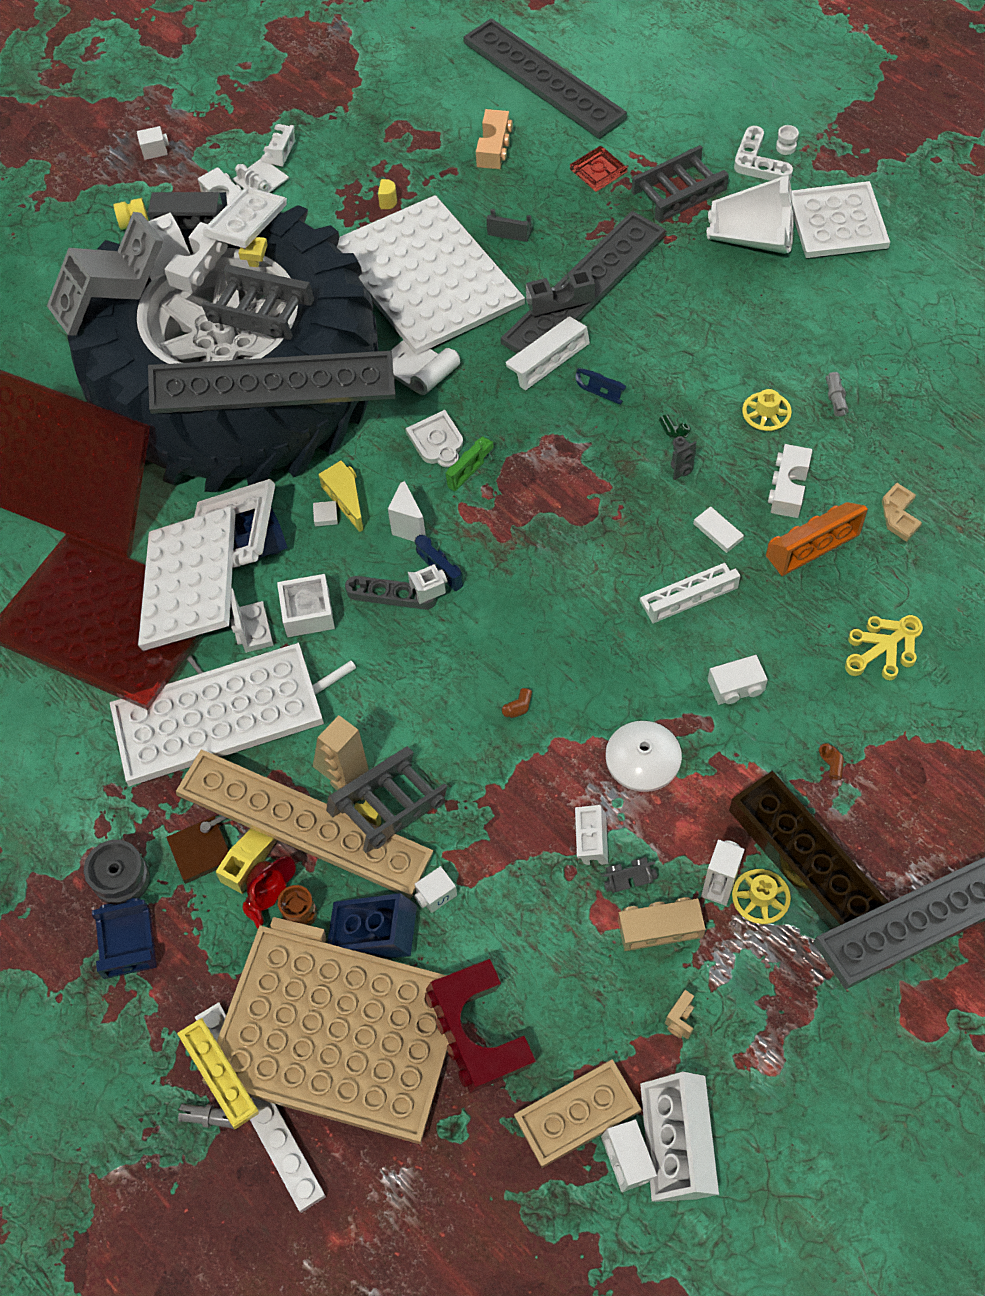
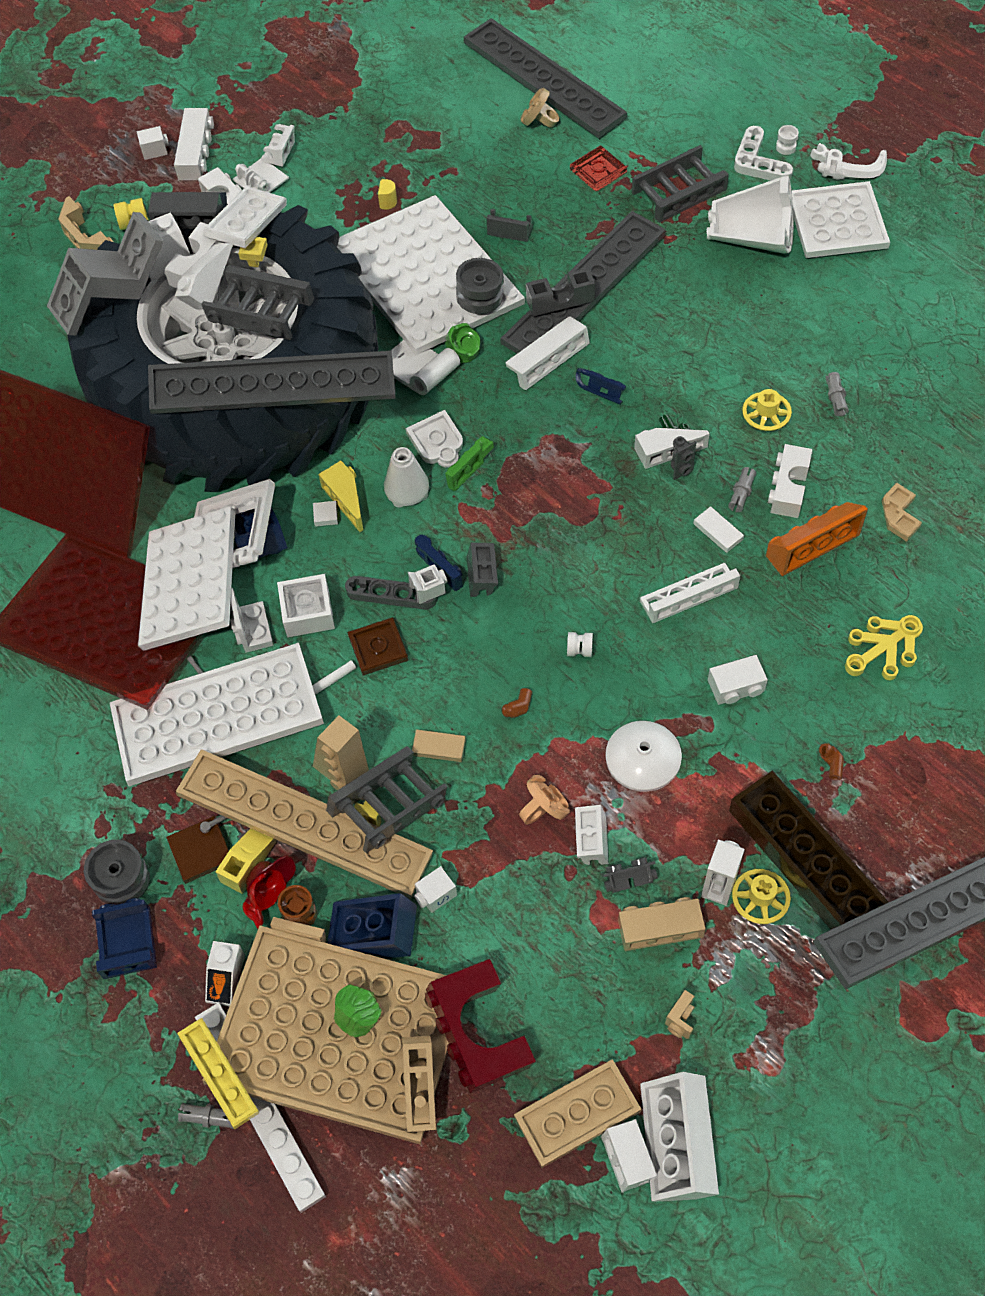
white slope [388,481,426,542] -> none
light nougat arch [476,109,513,169] -> none
none -> tan slope [58,196,113,250]
none -> white brick [174,108,214,180]
none -> white slope [175,243,233,309]
none -> white slope [205,941,245,1007]
none -> bright green hair [334,984,382,1037]
none -> reddish brown tile [347,617,409,676]
none -> white cone [384,447,429,508]
none -> tan slope [402,1036,436,1132]
none -> tan tile [412,730,466,762]
none -> bright green hair [445,323,480,363]
none -> dark grey wheel [456,257,504,314]
none -> dark grey hinge [466,542,498,597]
none -> light nougat tile [519,775,570,824]
none -> tan tile [520,88,559,128]
none -> white wheel [567,632,593,657]
none -> white slope [634,428,709,469]
none -> light grey pin [728,467,756,512]
none -> white piece [810,143,887,180]

